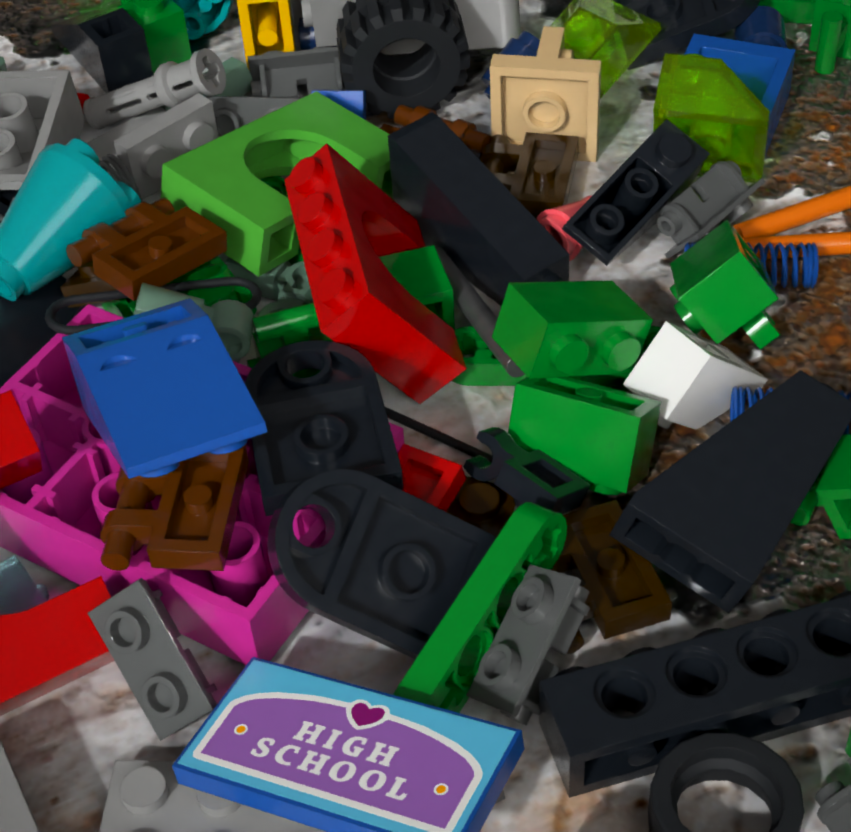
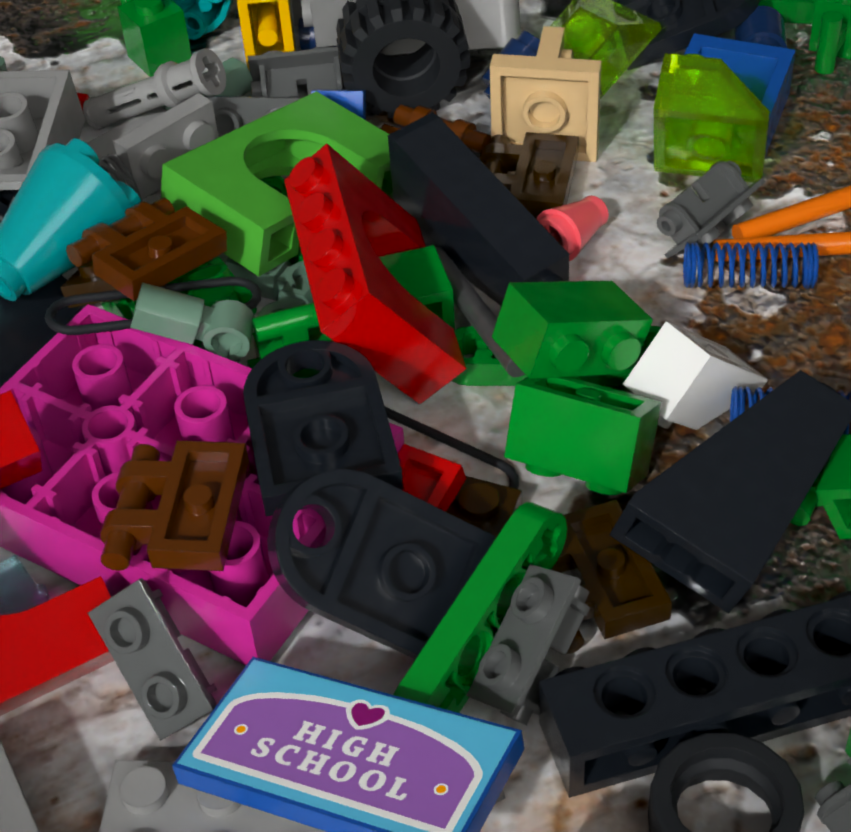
black slope [51,8,154,93] -> none
blue slope [62,298,267,479] -> none
black plate [463,427,590,514] -> none
black slope [562,119,710,266] -> none
green brick [670,219,780,350] -> none

